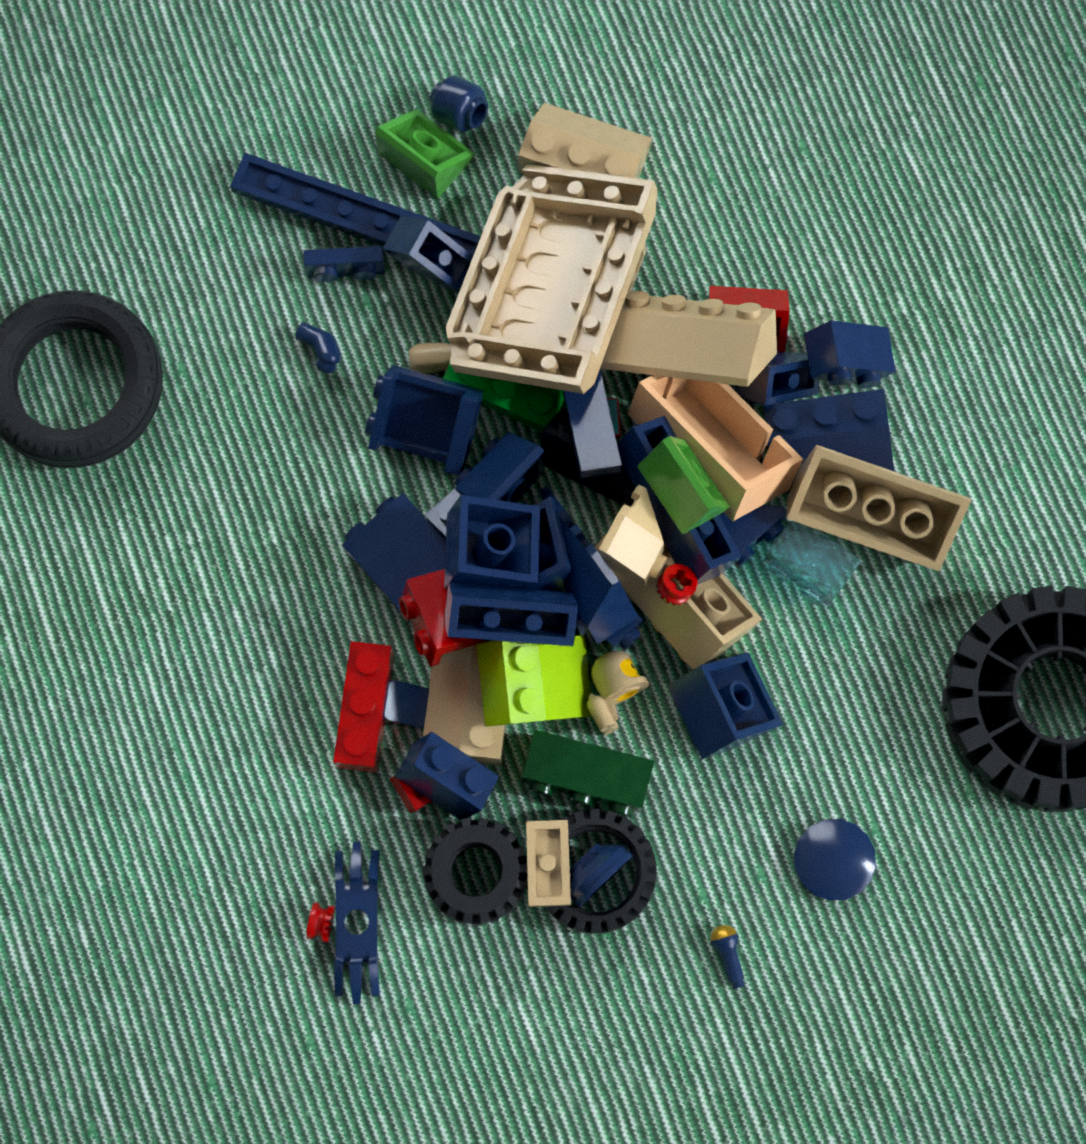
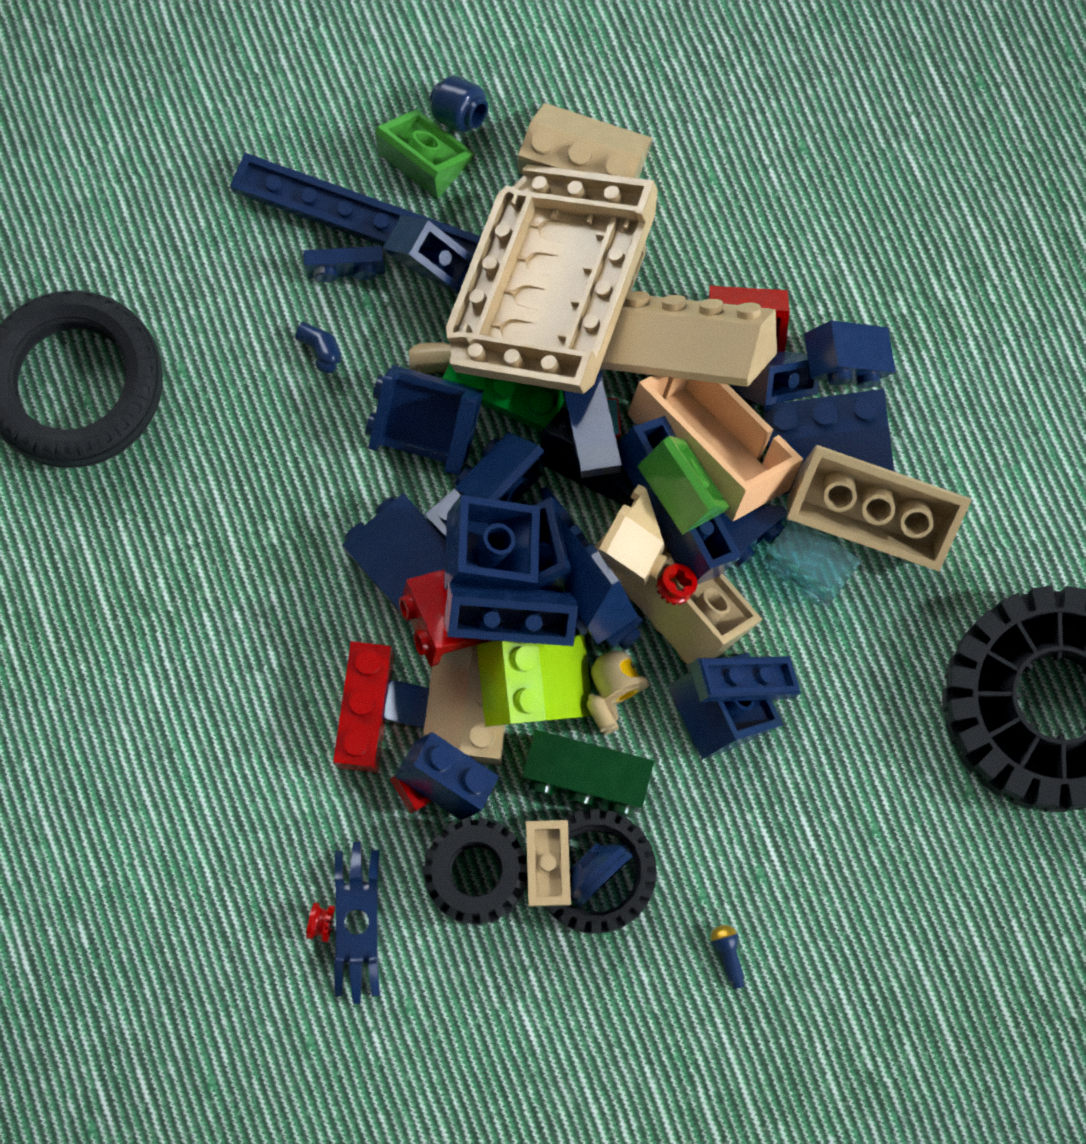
dark blue dish [794,819,876,901] -> none
none -> dark blue tile [689,656,801,702]

